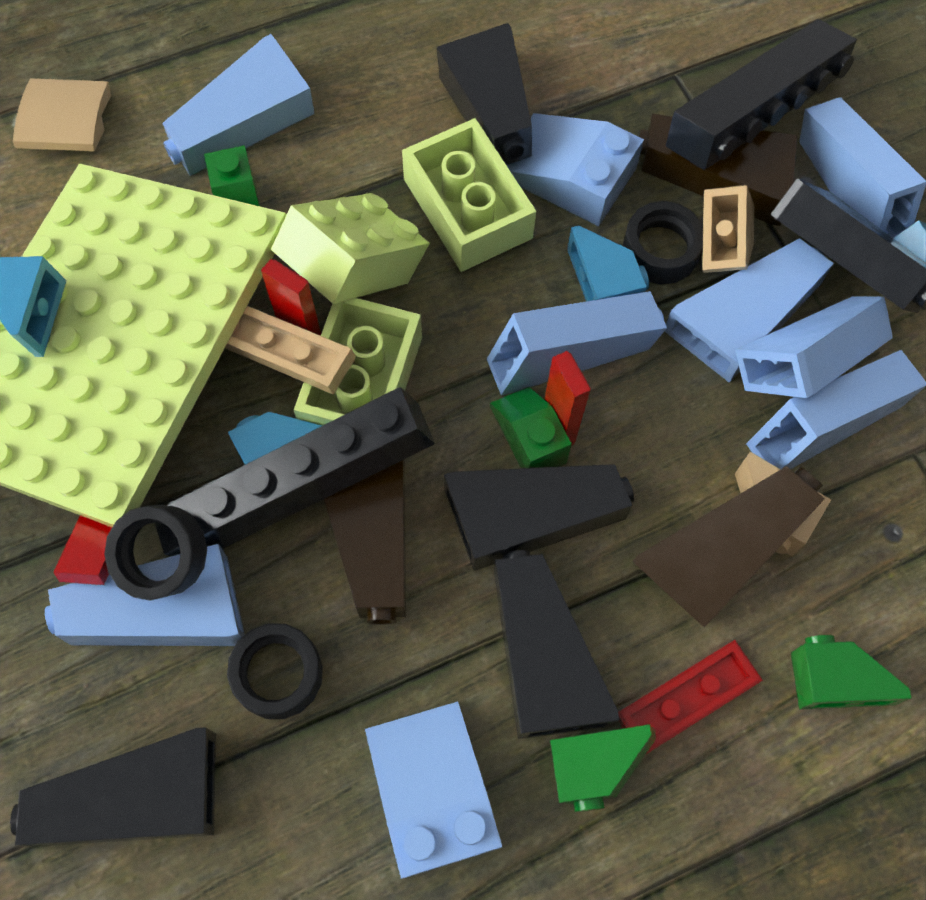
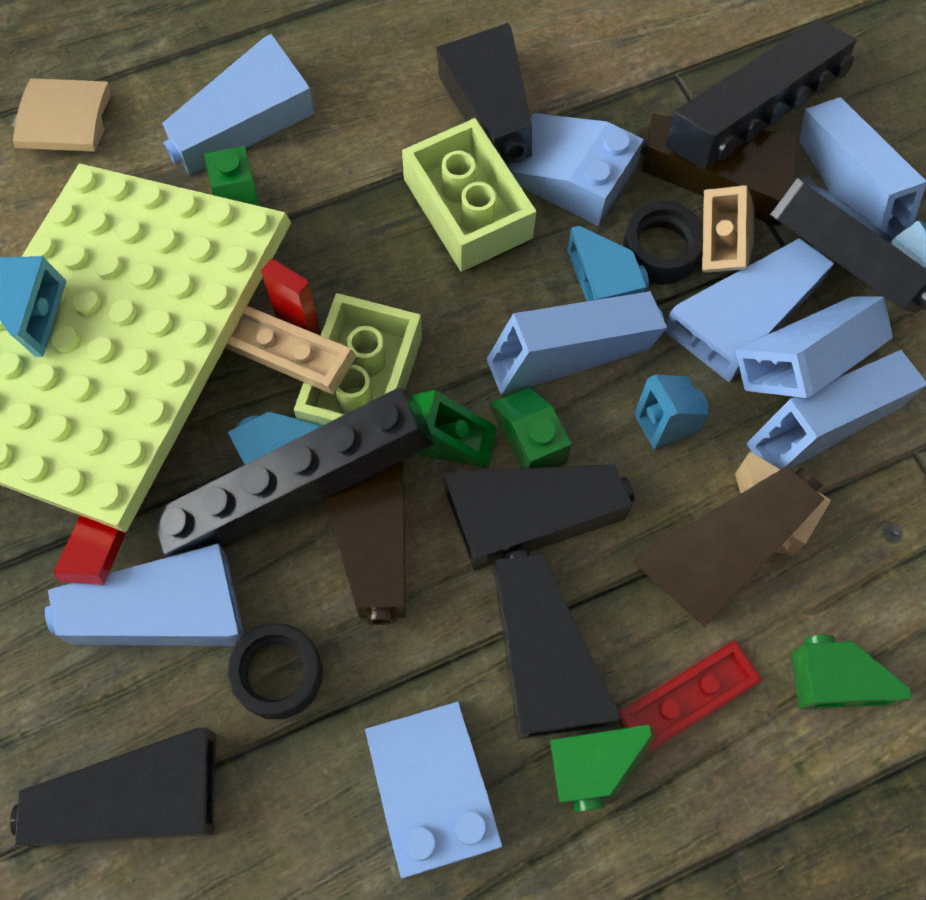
black tyre [104,505,207,601] -> none
yellowish green brick [271,193,430,304] -> none
red tile [544,350,591,445] -> none
none -> green slope [411,390,497,467]
none -> dark azure slope [634,374,709,451]

